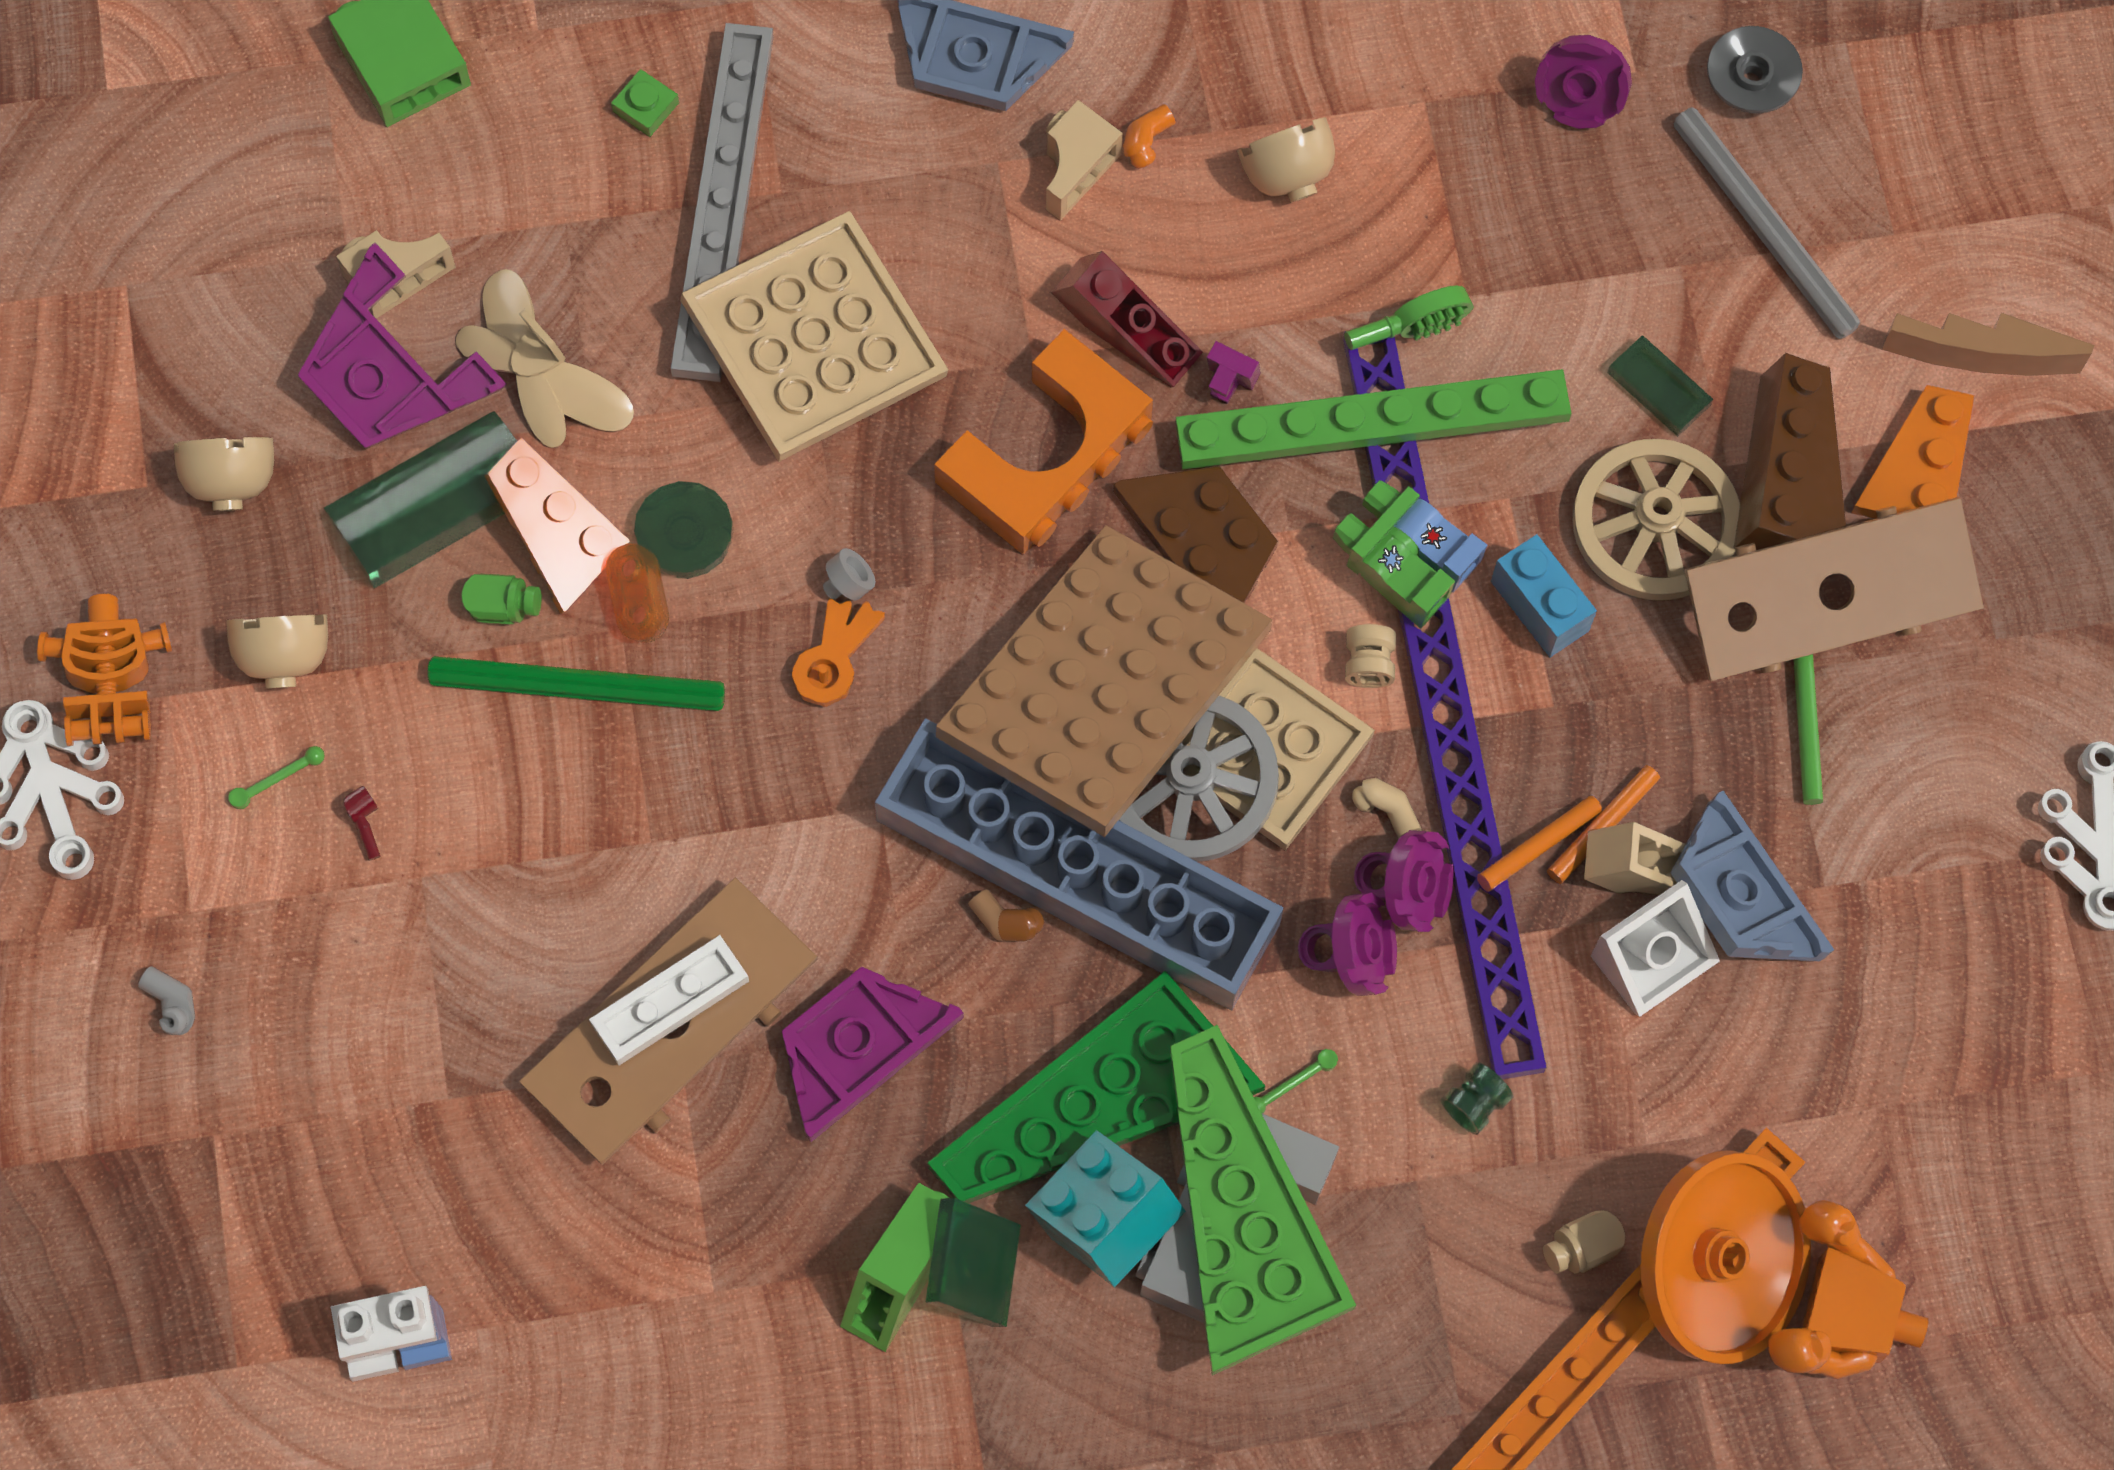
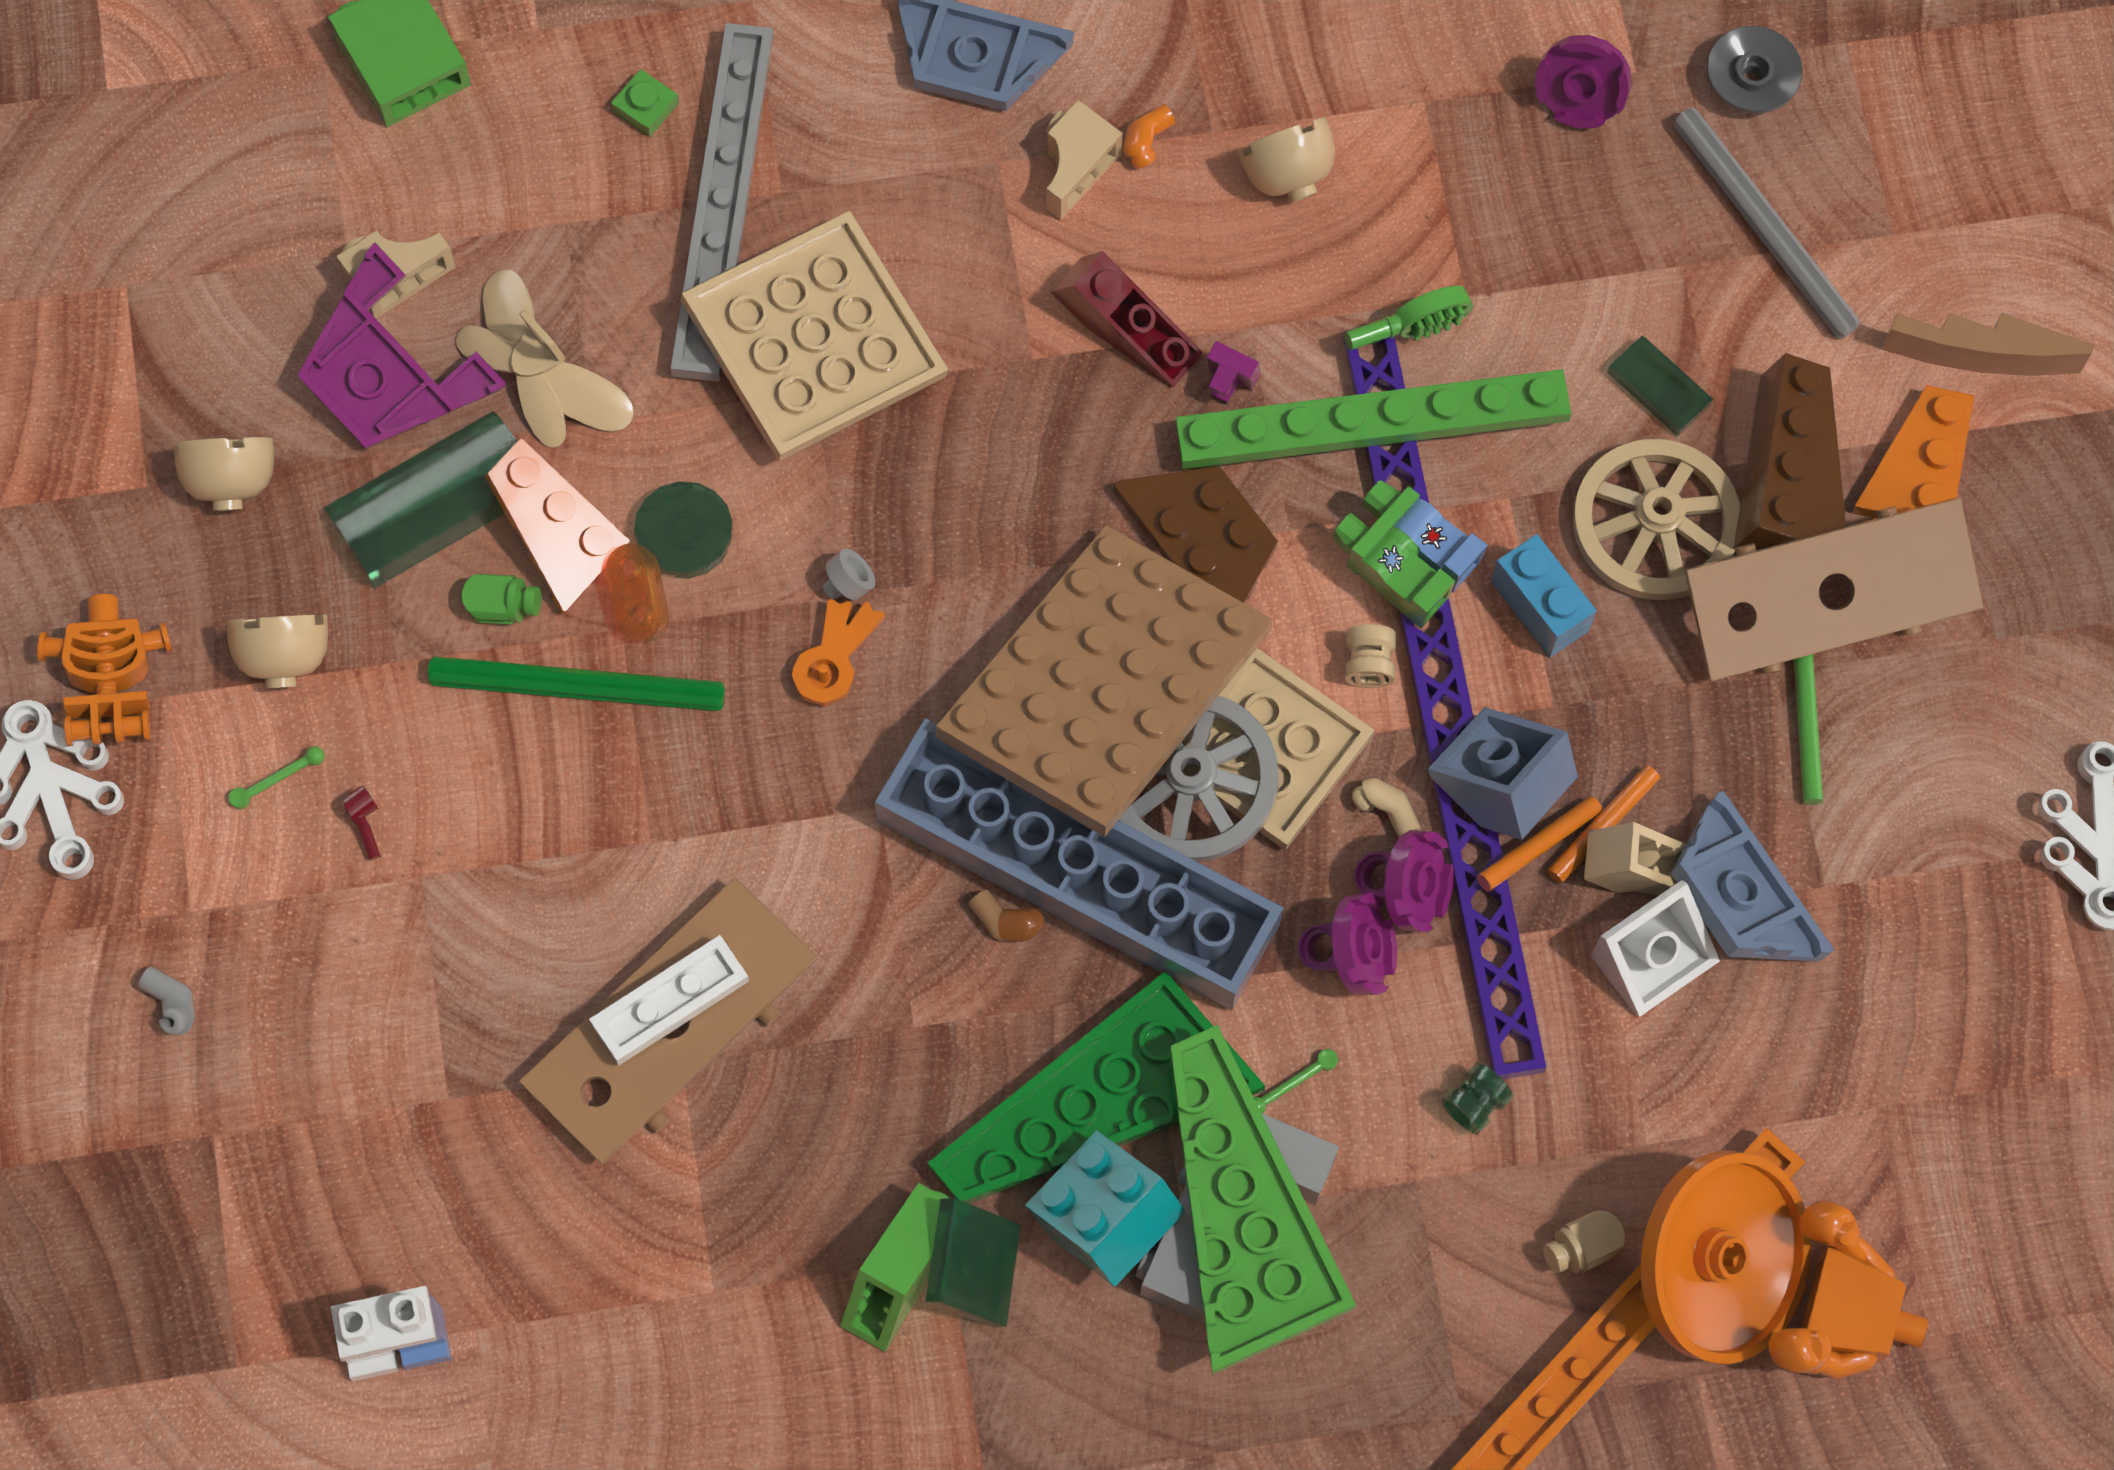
magenta wing [782,967,964,1142] -> none
orange arch [934,329,1153,555] -> none
none -> sand blue slope [1428,707,1578,840]

